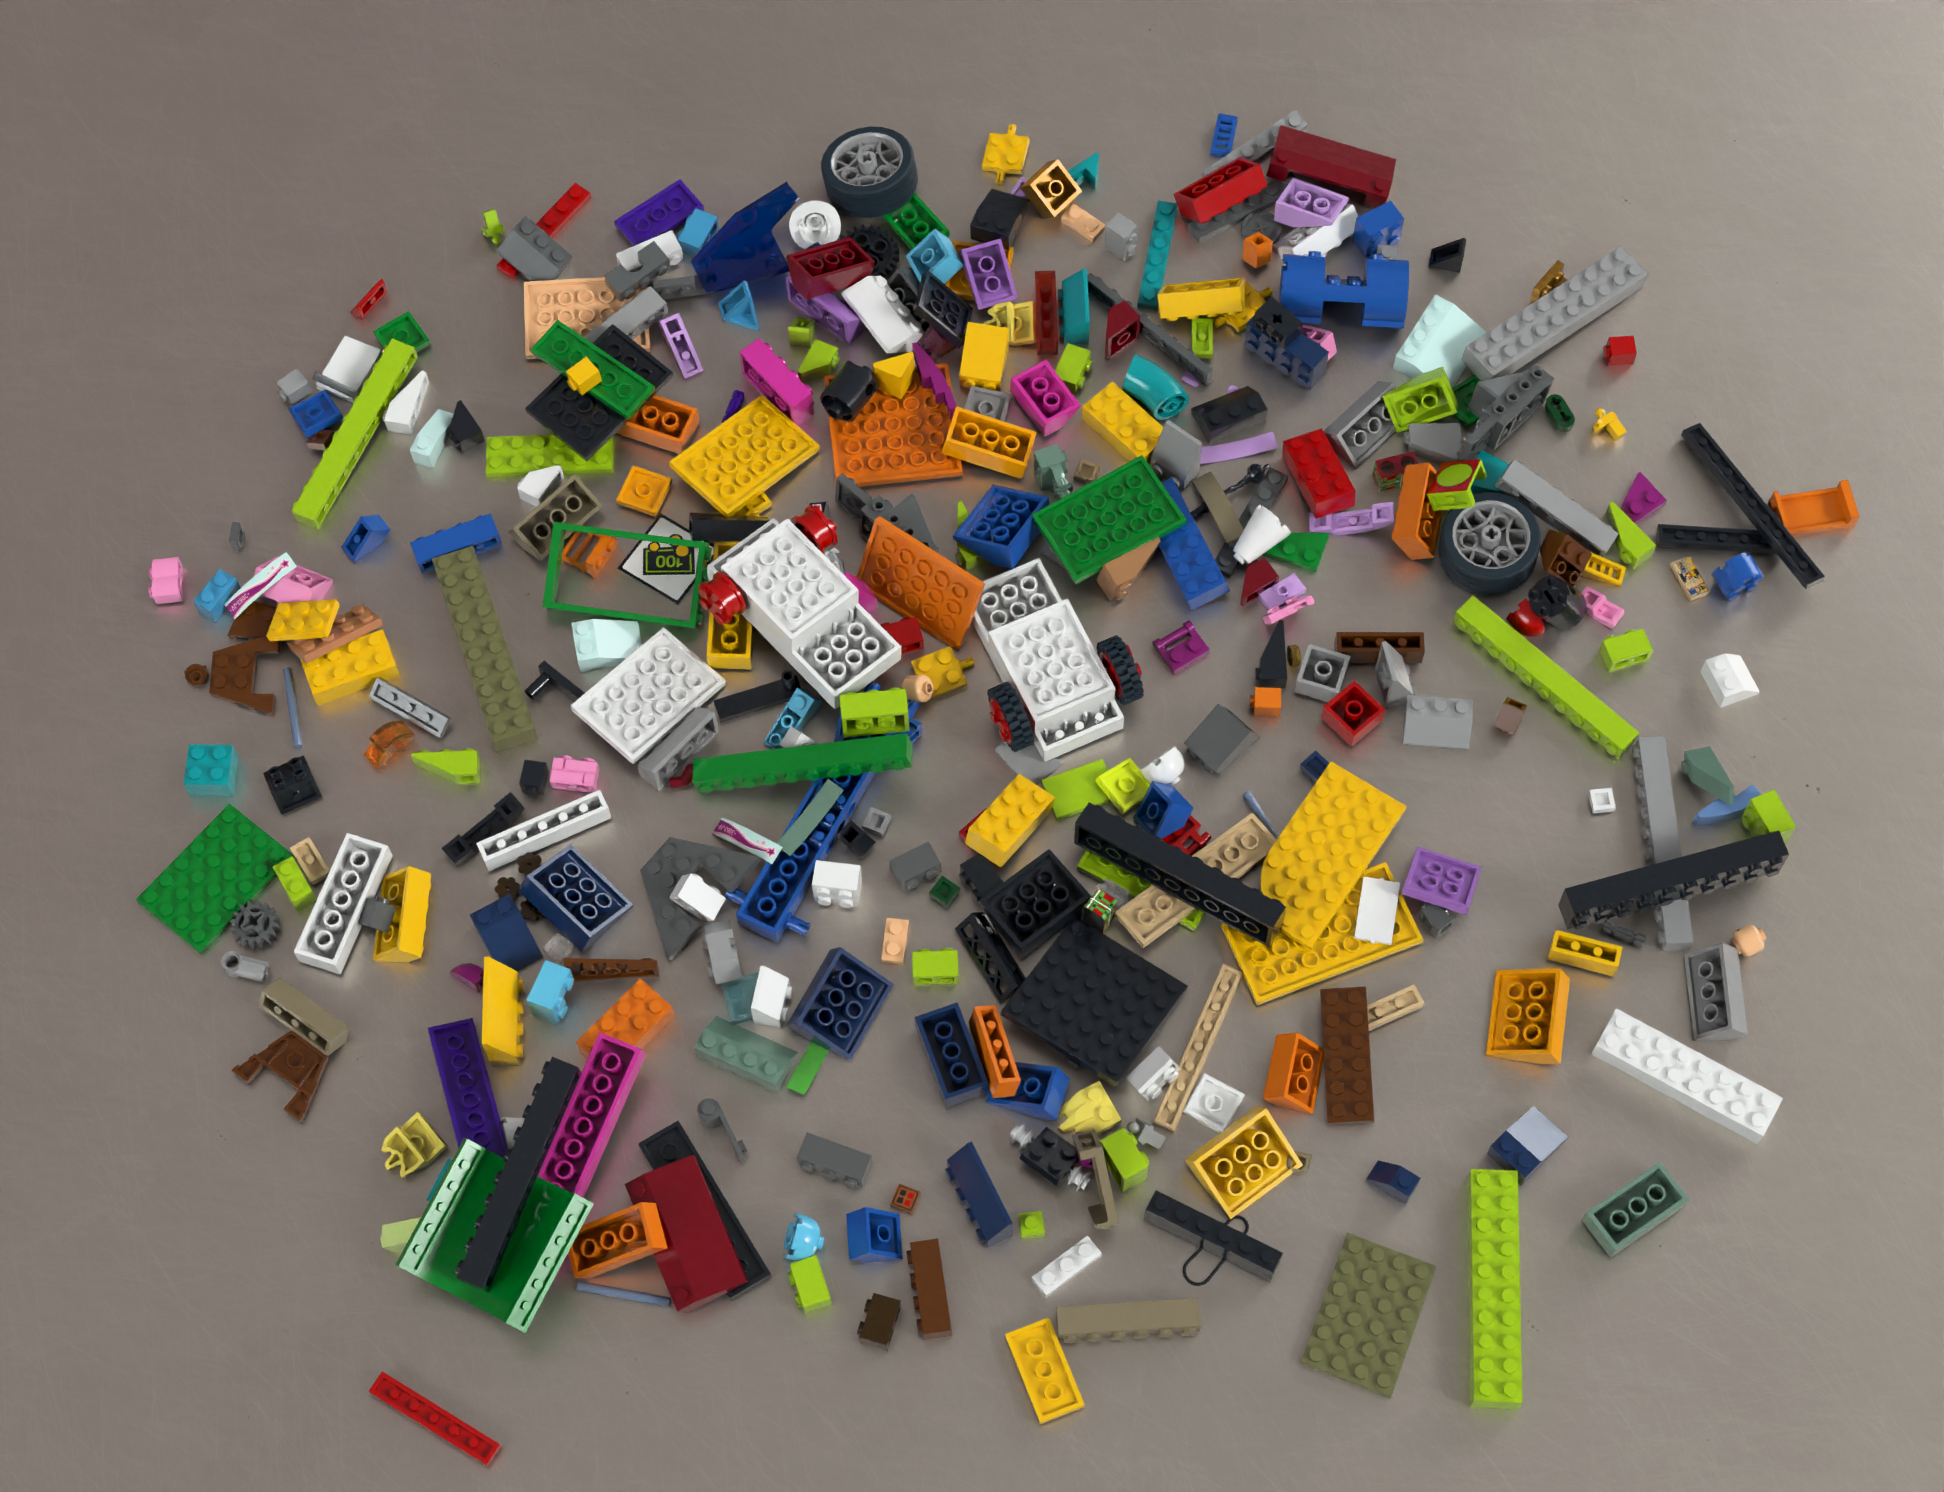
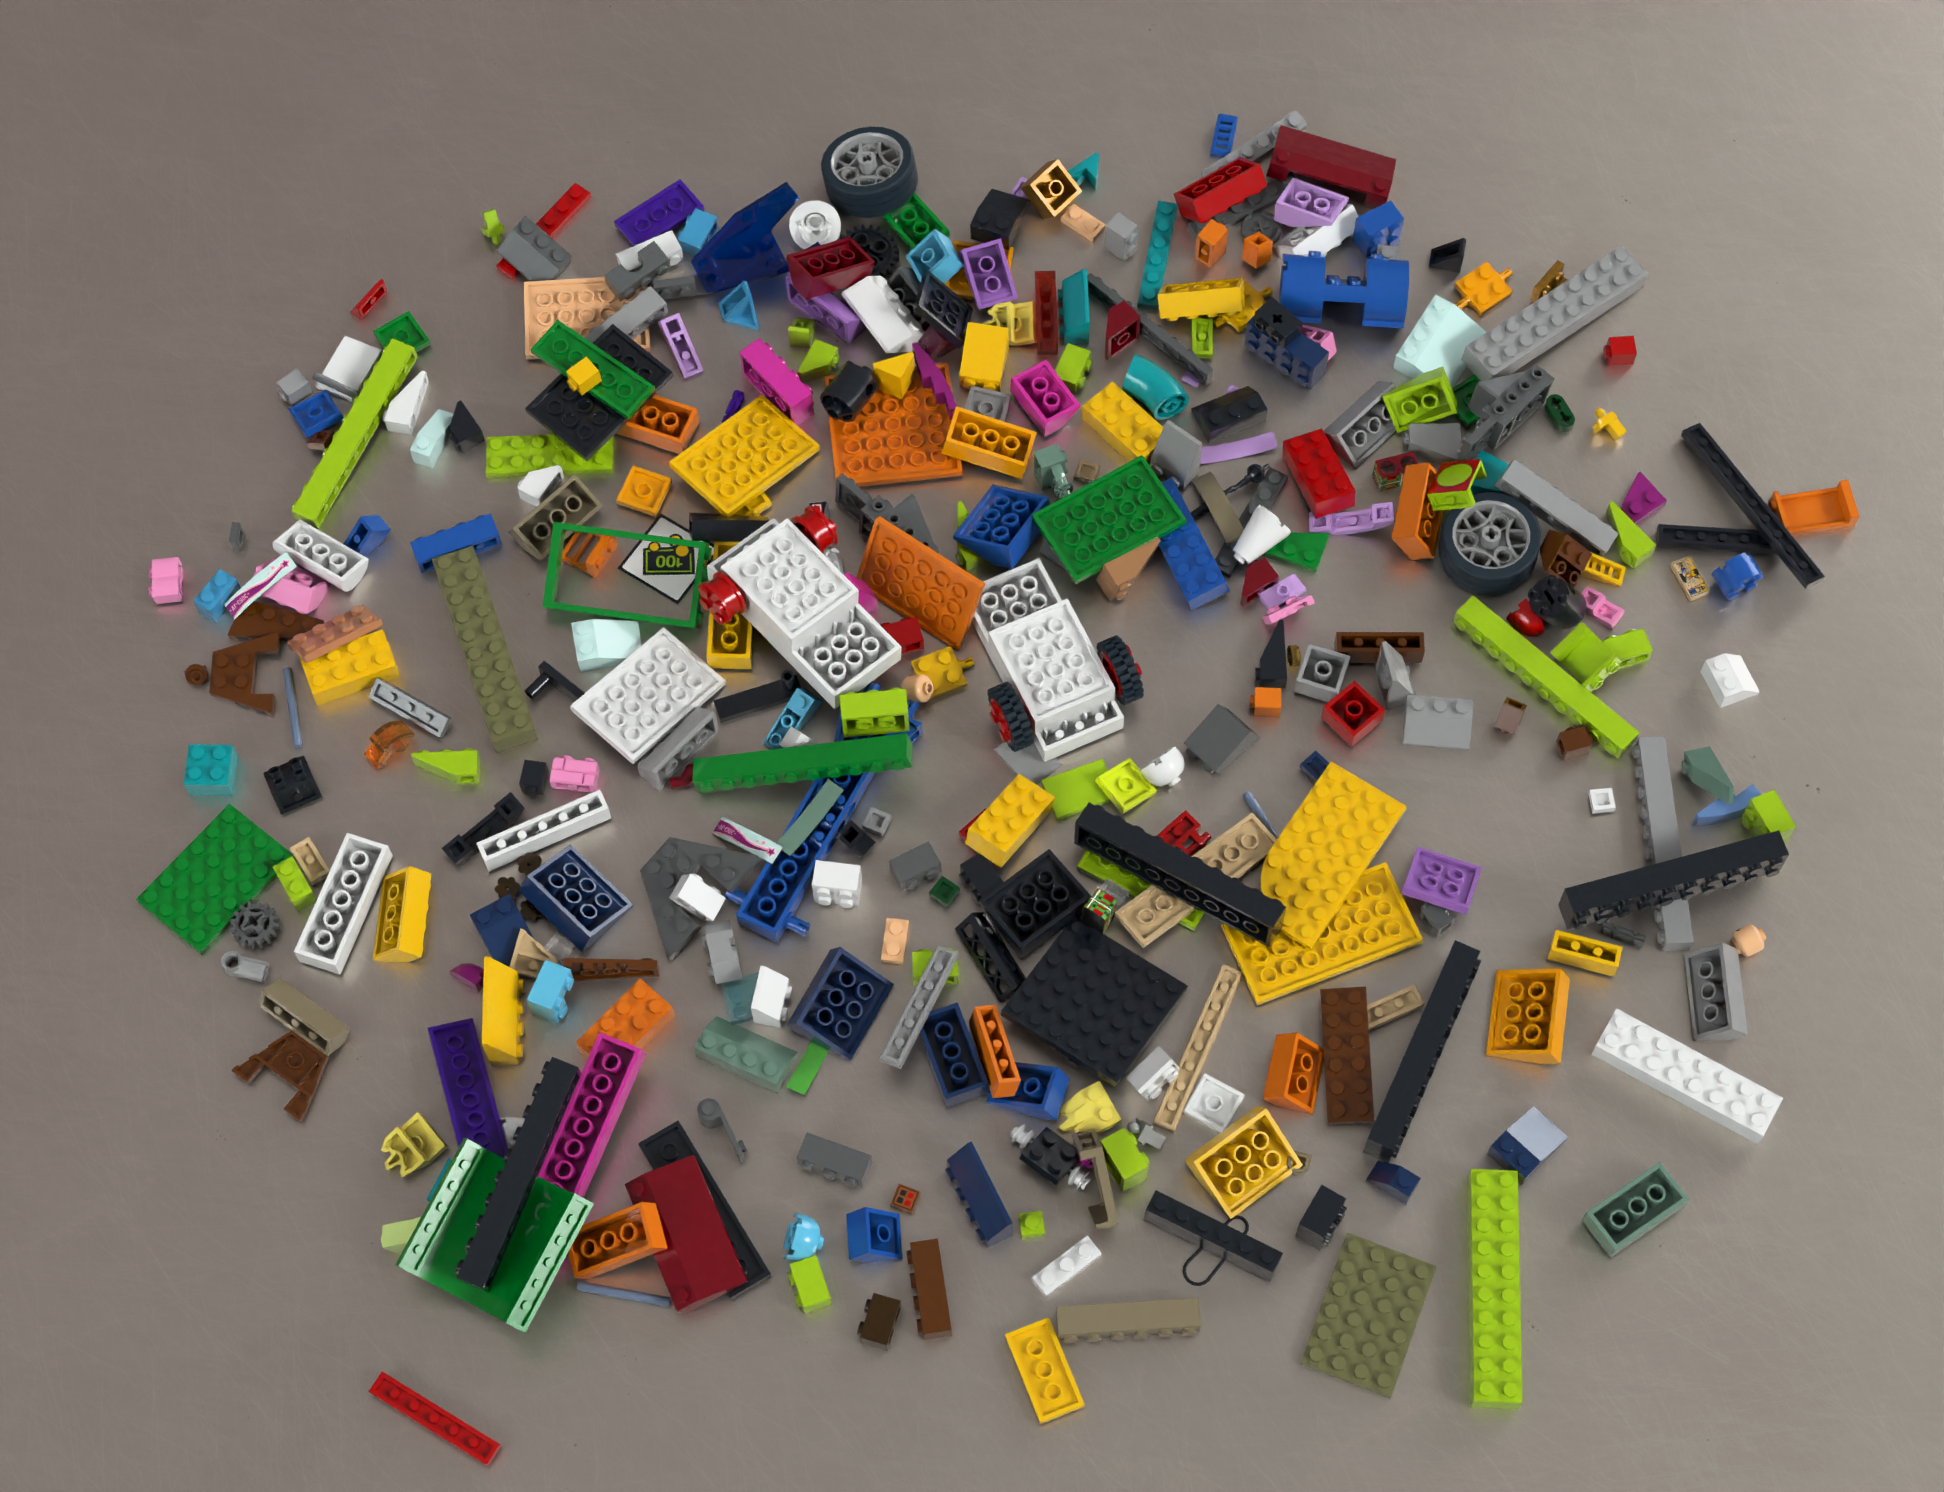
yellow plate [266,599,340,641] -> none
dark grey brick [358,896,397,933] -> none
yellow plate [982,124,1030,185] -> none
blue slope [1133,781,1193,838] -> none
magenta plate [1152,620,1210,674] -> none
white piece [1354,877,1400,945] -> none
none -> white brick [273,520,369,592]
none -> tan wing [509,928,558,979]
none -> light grey tile [879,945,959,1069]
none -> orange brick [1195,219,1228,268]
none -> black brick [1295,1185,1347,1251]
none -> black brick [1363,940,1482,1163]
none -> light orange plate [1454,262,1513,316]
none -> lime panel [1550,622,1622,692]
none -> reddish brown brick [1556,726,1593,761]

